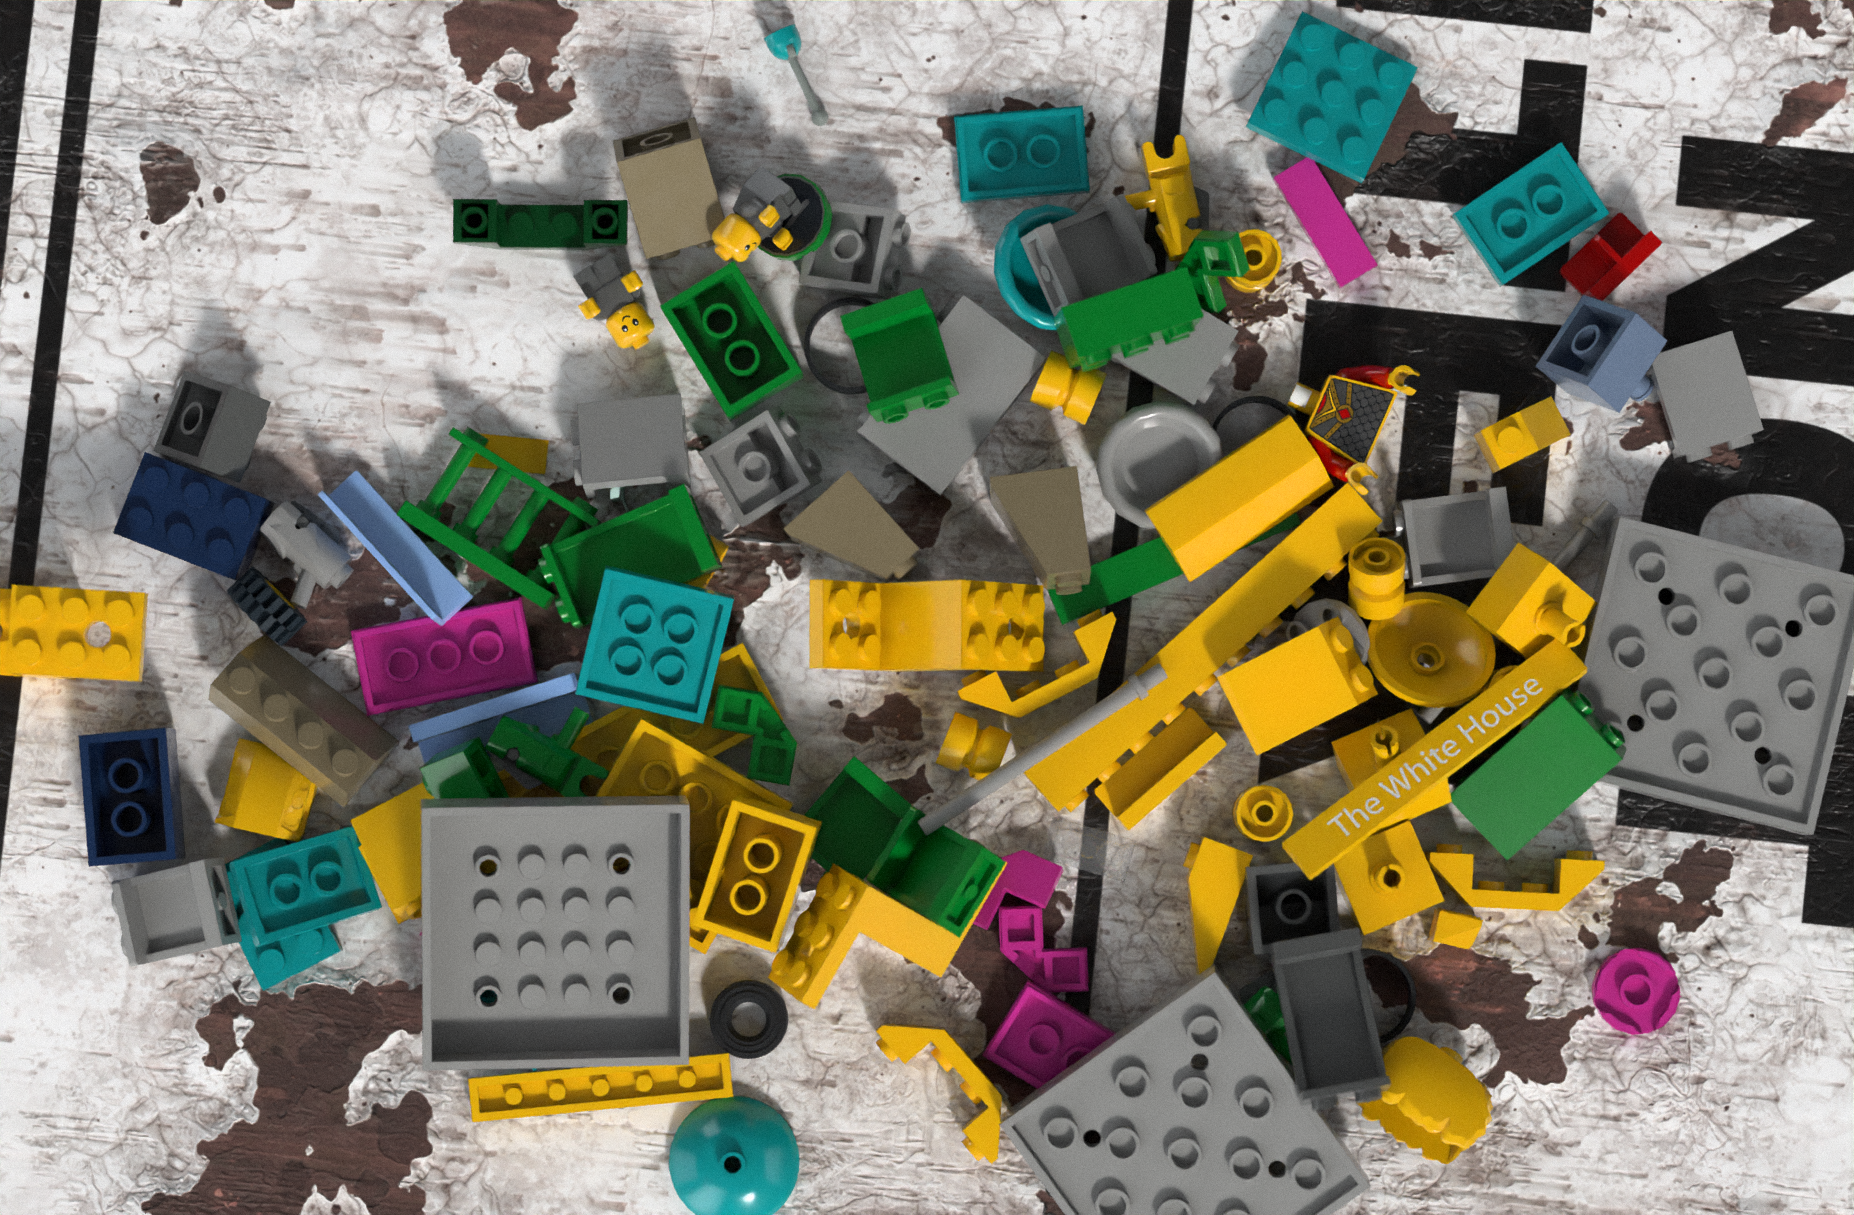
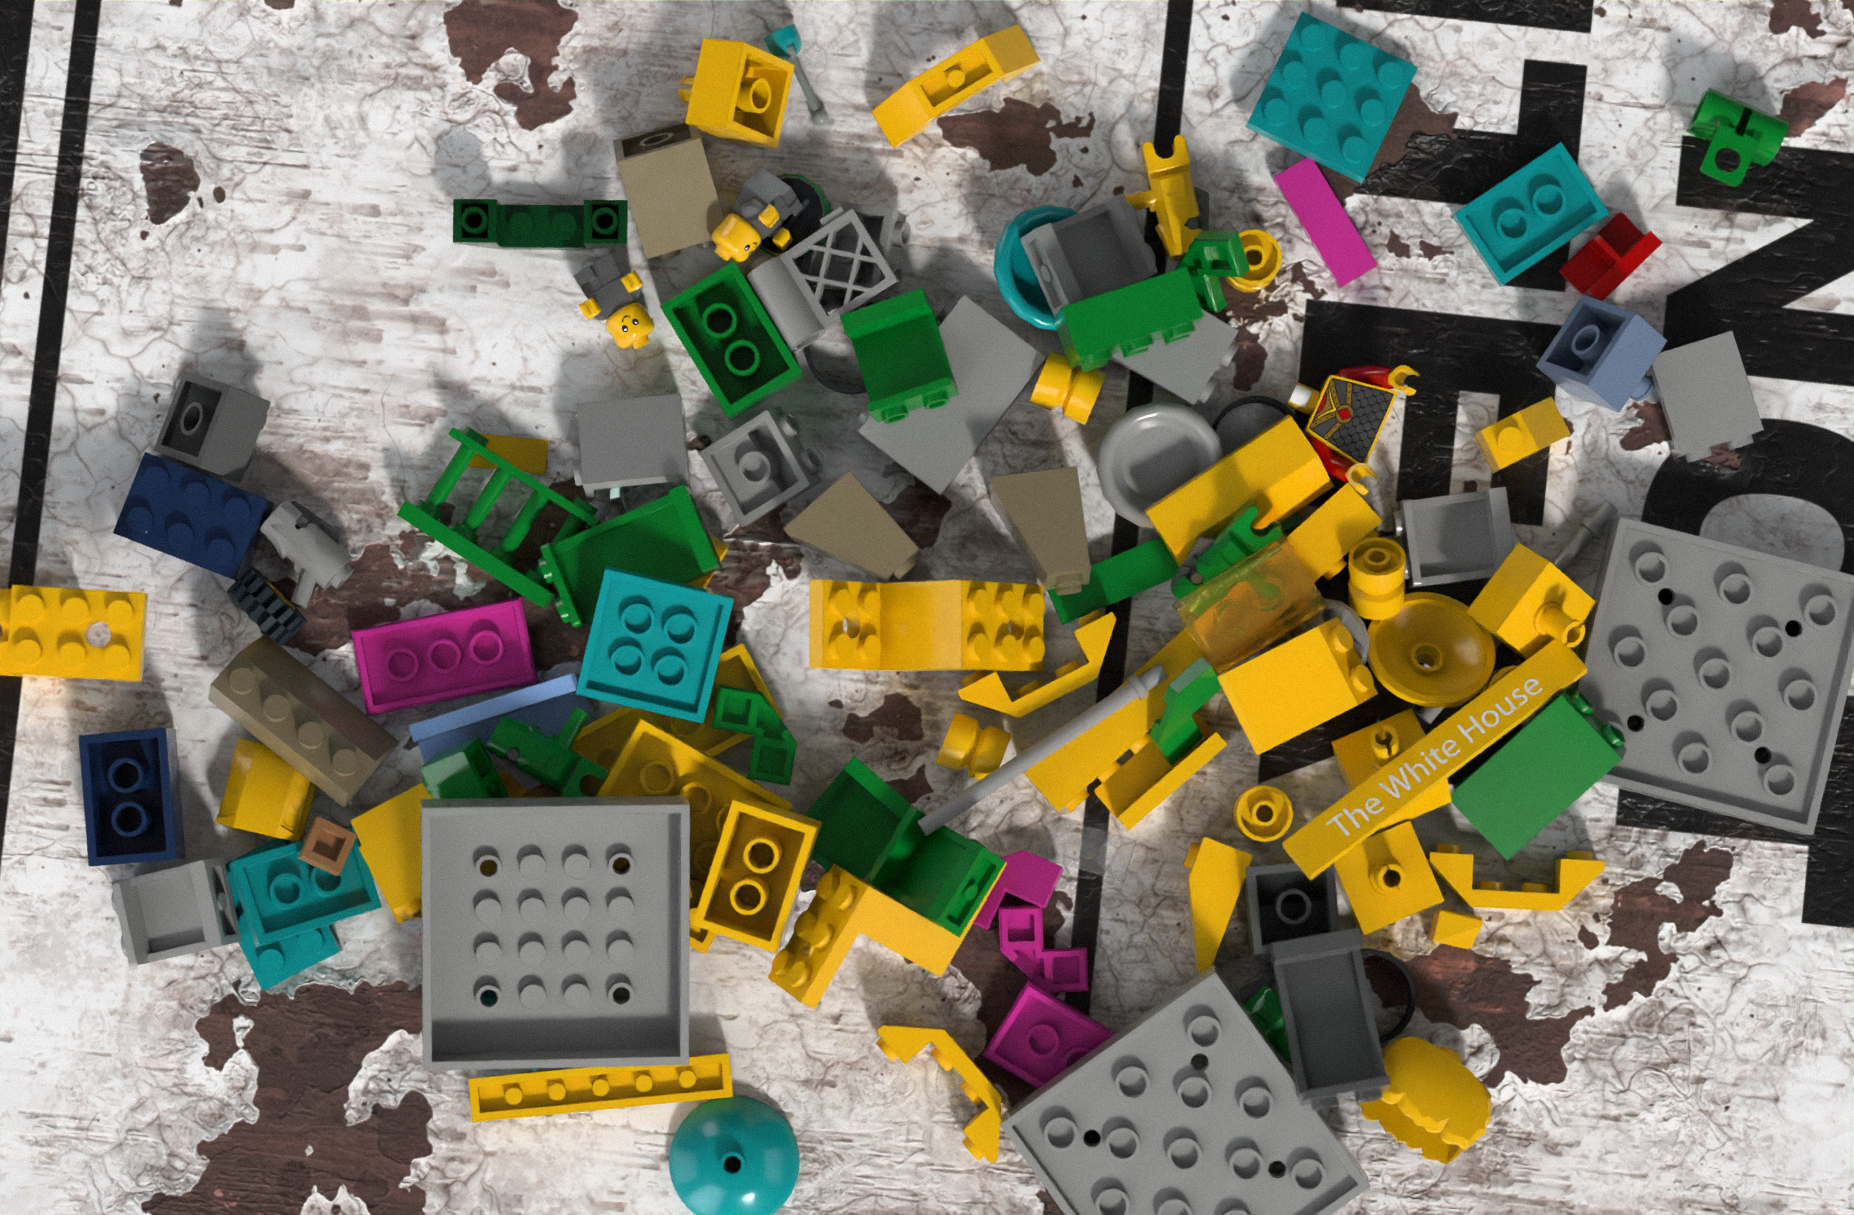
light blue panel [318,470,474,626] -> none
black tyre [710,980,788,1059] -> none
teal tile [954,106,1090,203] -> none
dark pink tile [1592,948,1680,1035] -> none
none -> medium nougat tile [297,816,357,876]
none -> yellow brick [678,38,795,149]
none -> light grey piece [745,206,900,353]
none -> yellow slope [871,24,1041,149]
none -> green tile [1149,656,1222,766]
none -> green piece [1170,499,1283,615]
none -> clear yellow tile [1172,534,1328,676]
none -> green piece [1686,88,1789,187]

